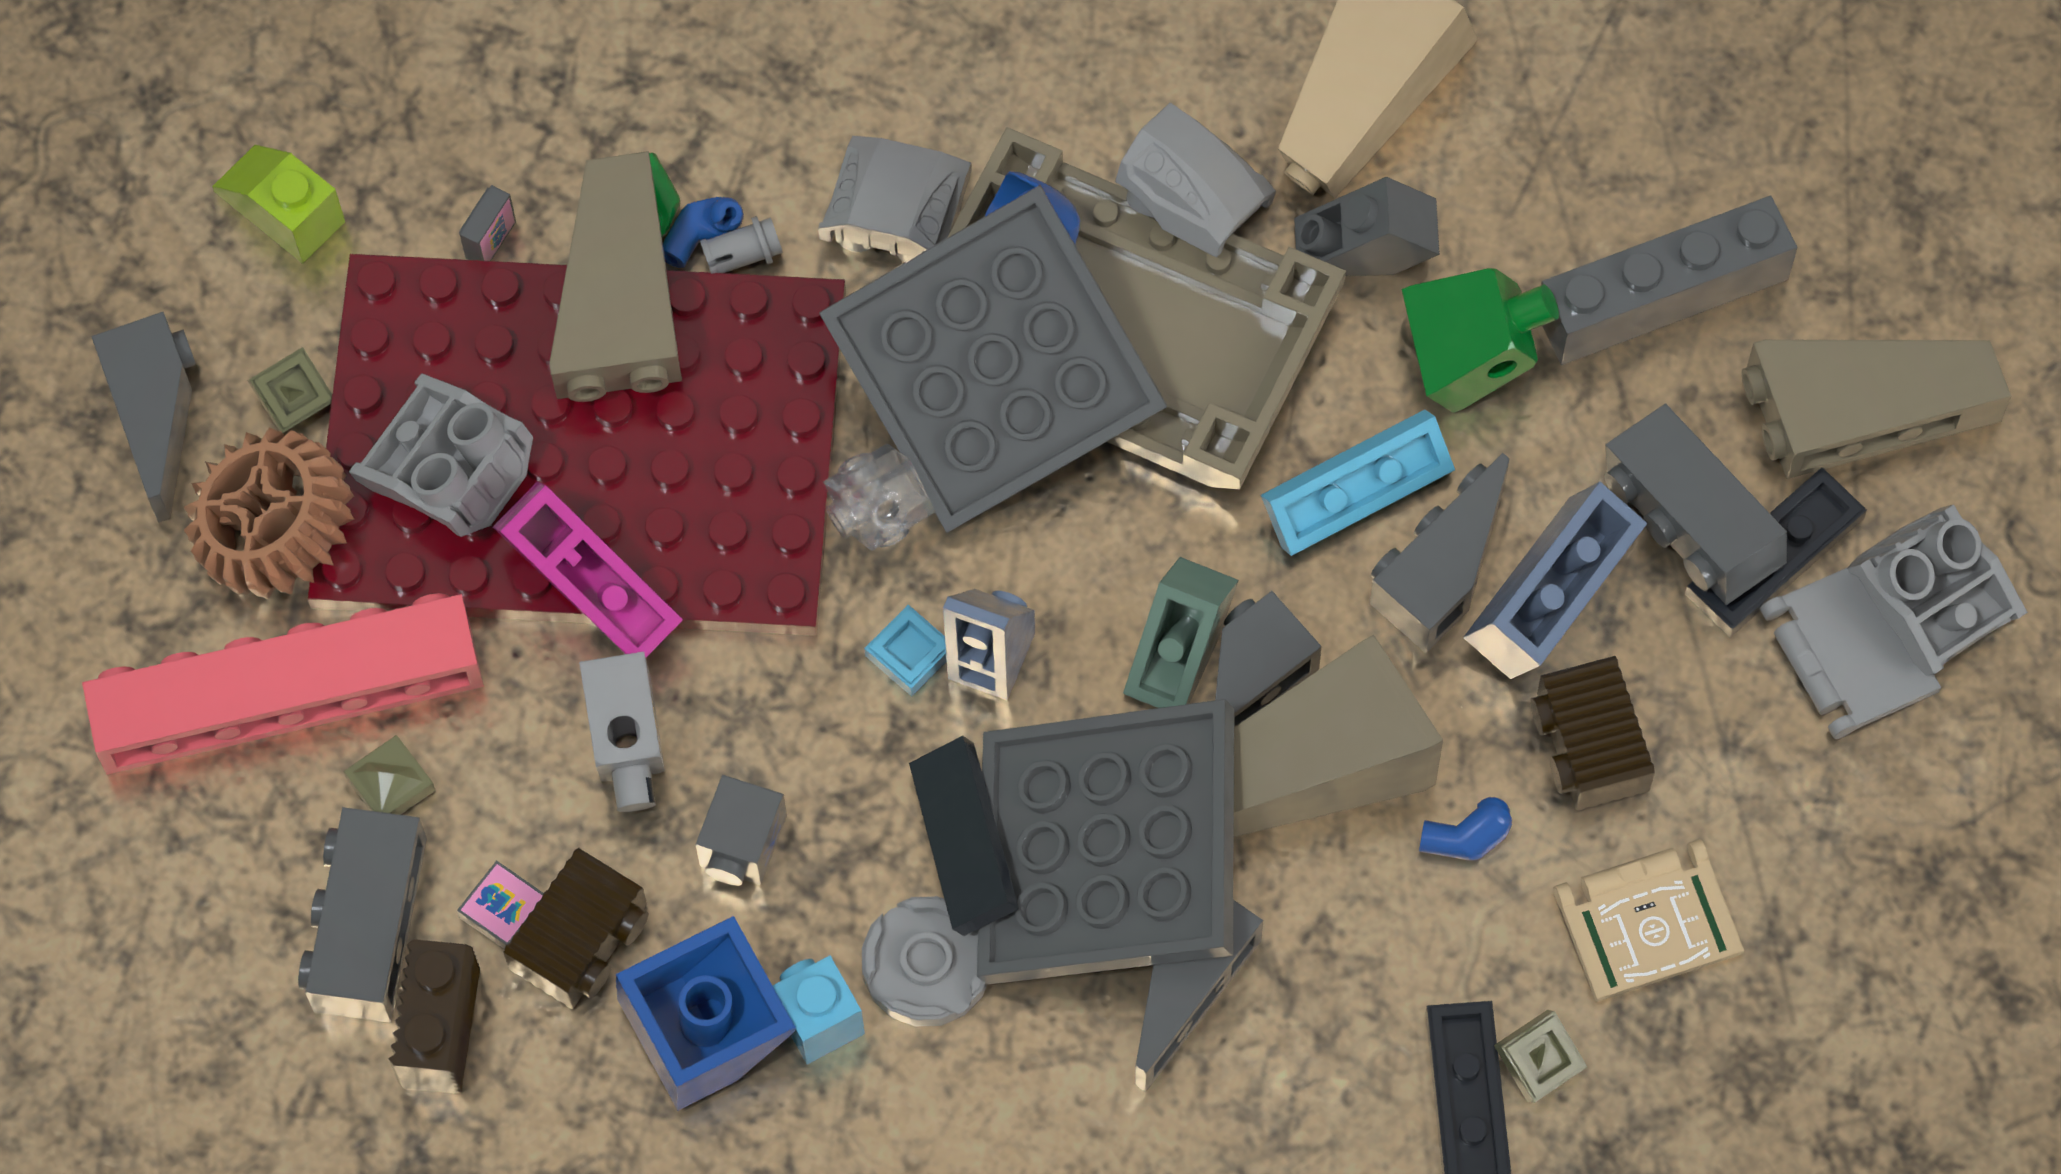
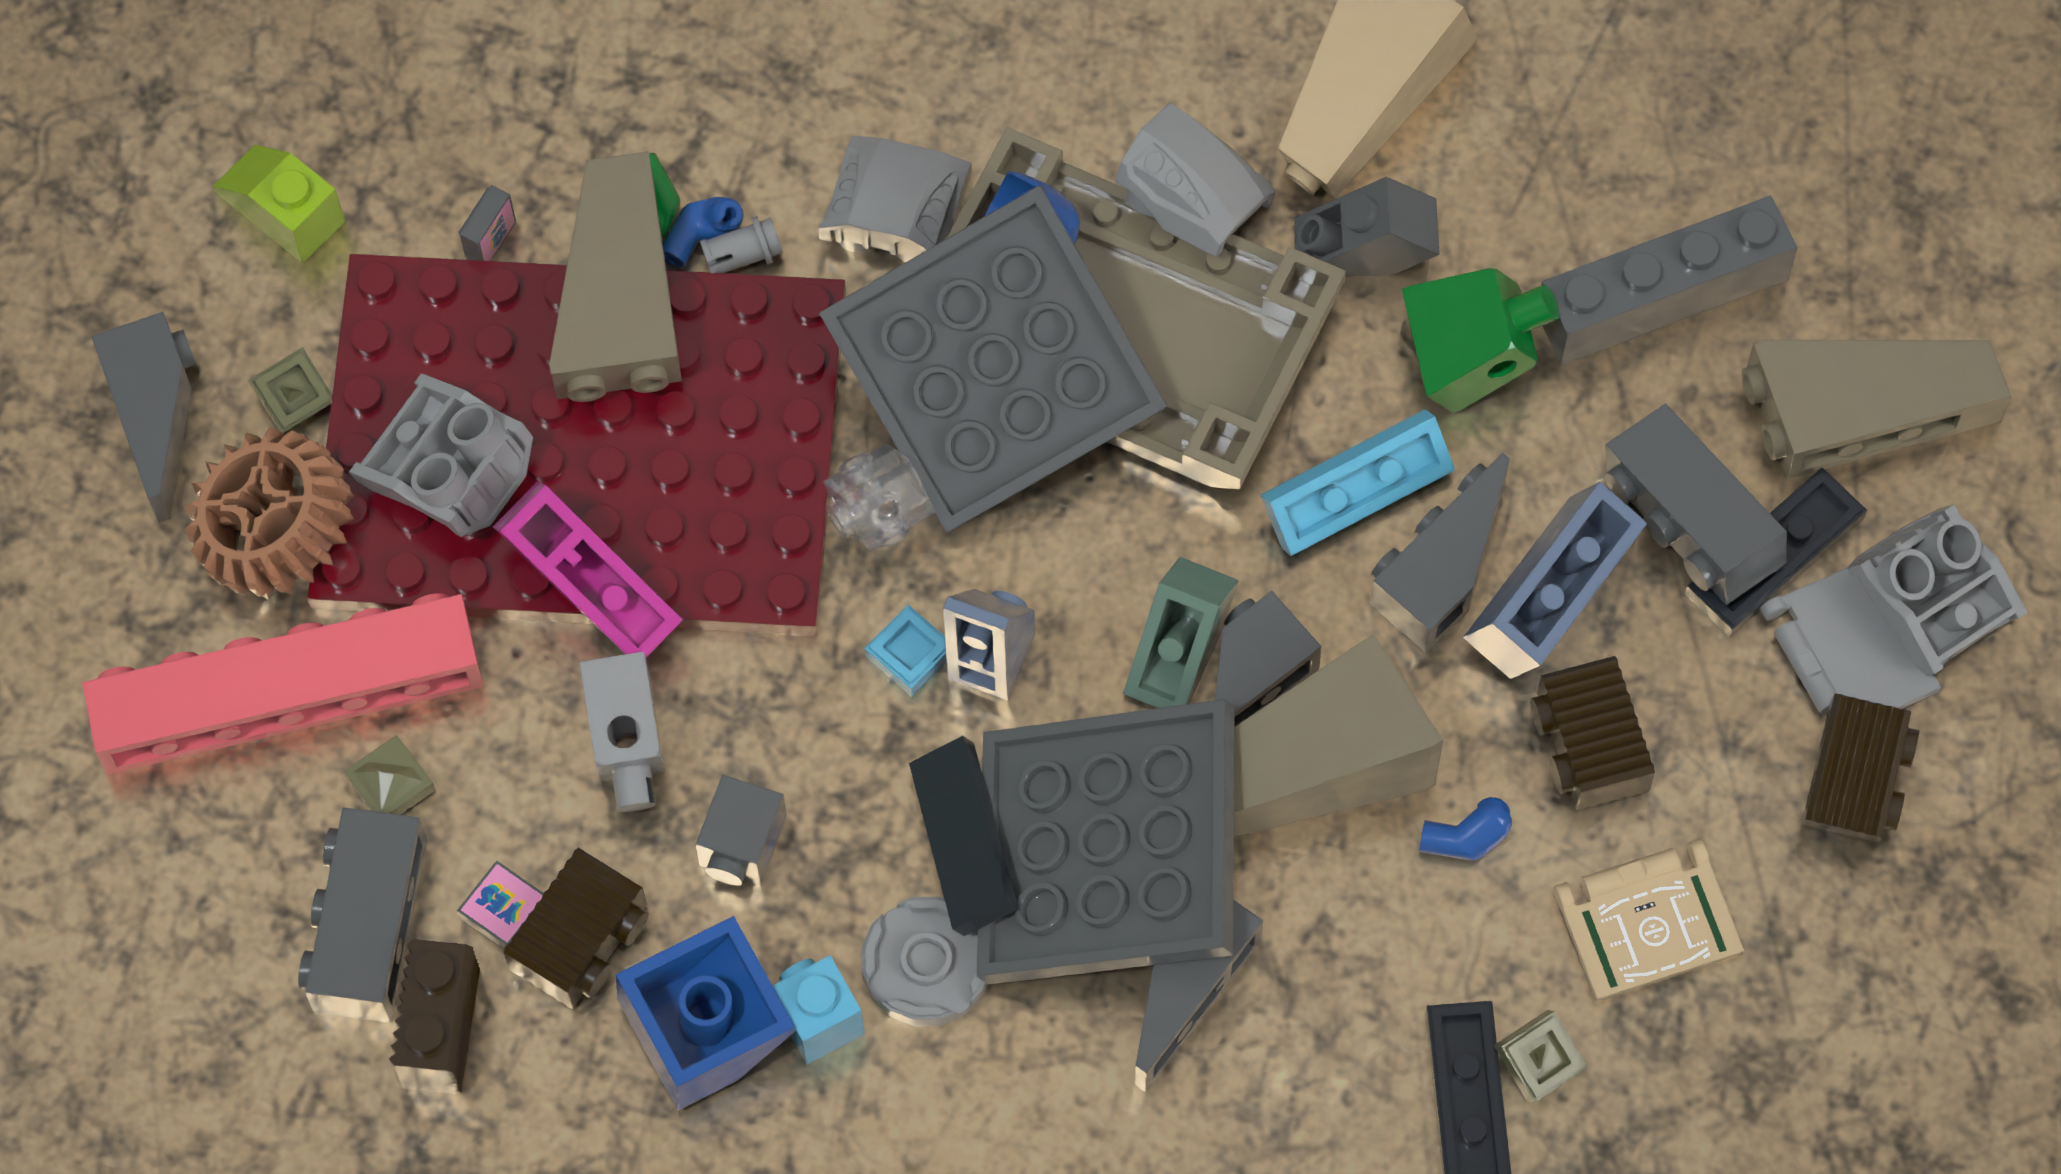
none -> dark brown brick [1801,693,1920,843]

